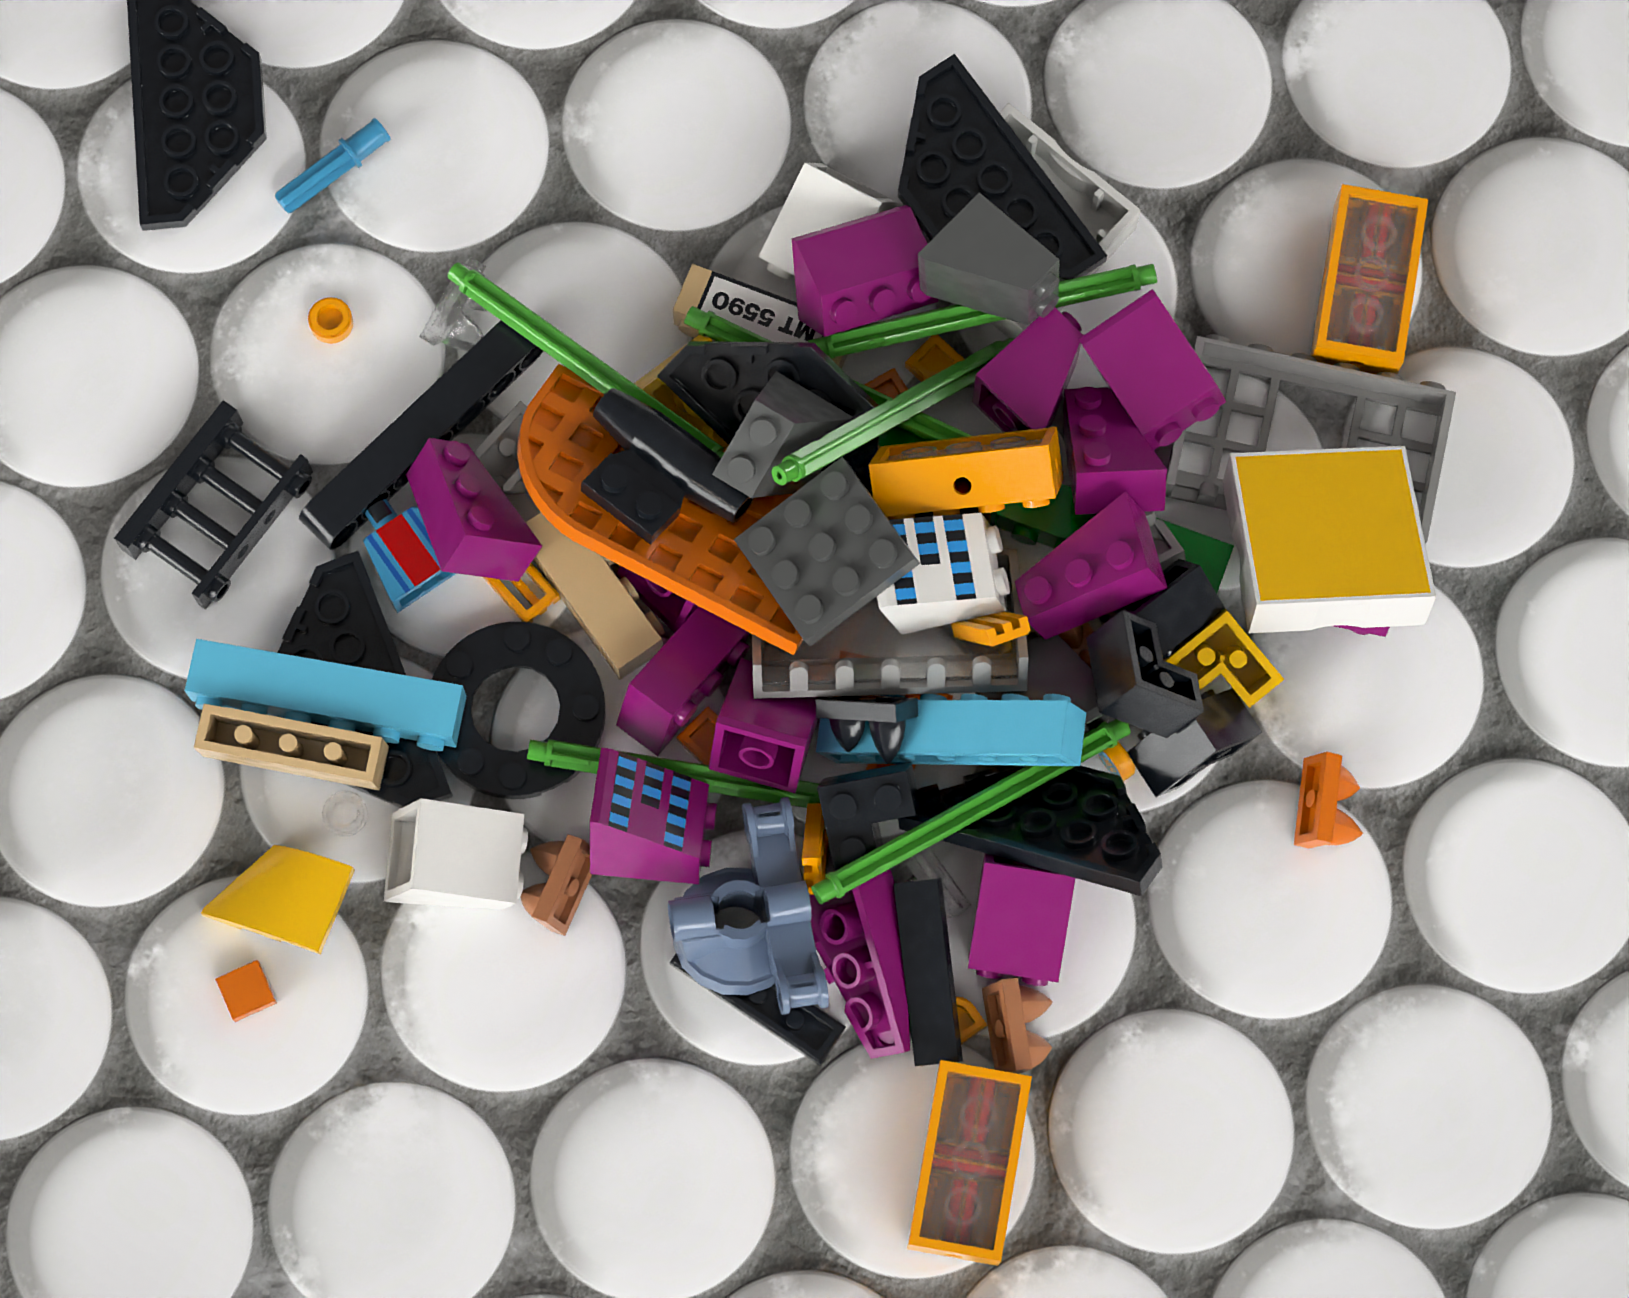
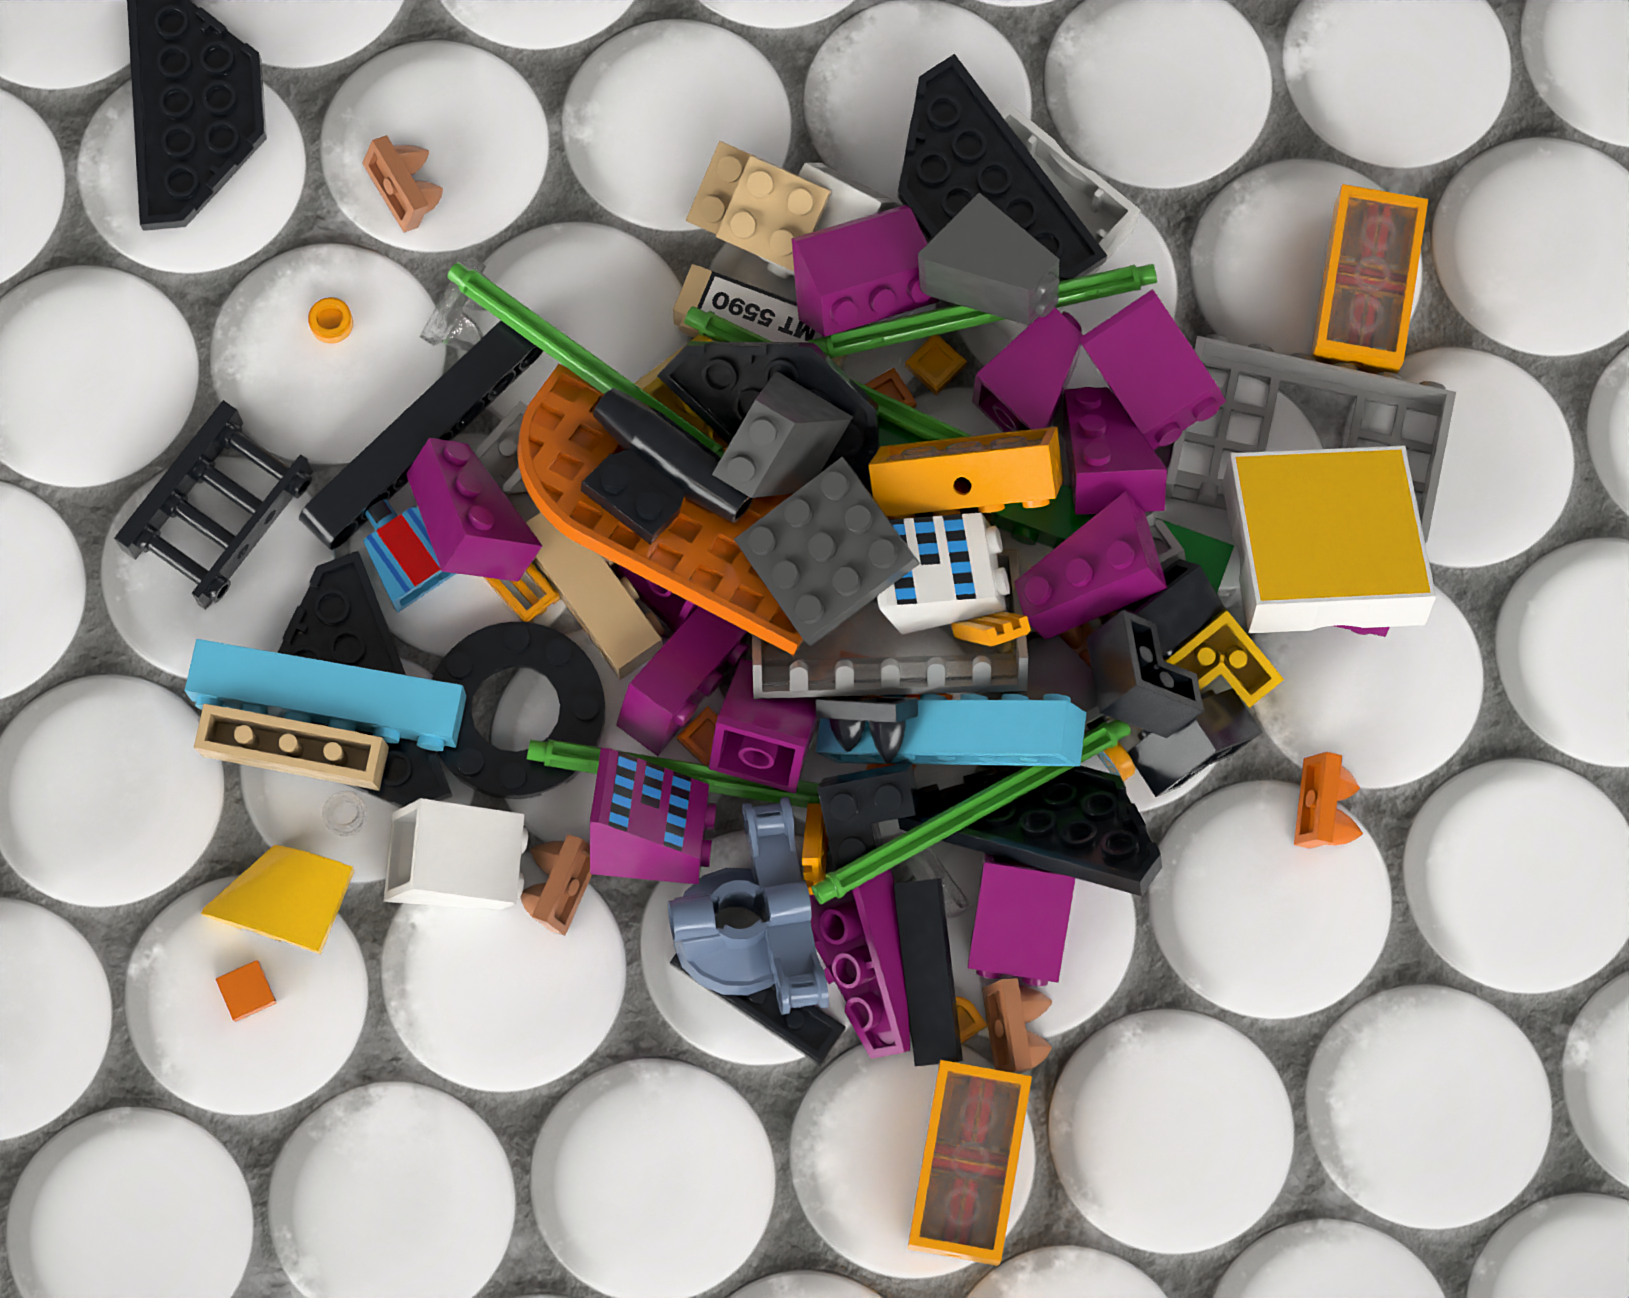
dark azure axle [275,118,391,213] -> none
bright green piece [772,338,1014,485] -> none
none -> nougat tile [362,135,443,232]
none -> tan bracket [686,141,832,271]

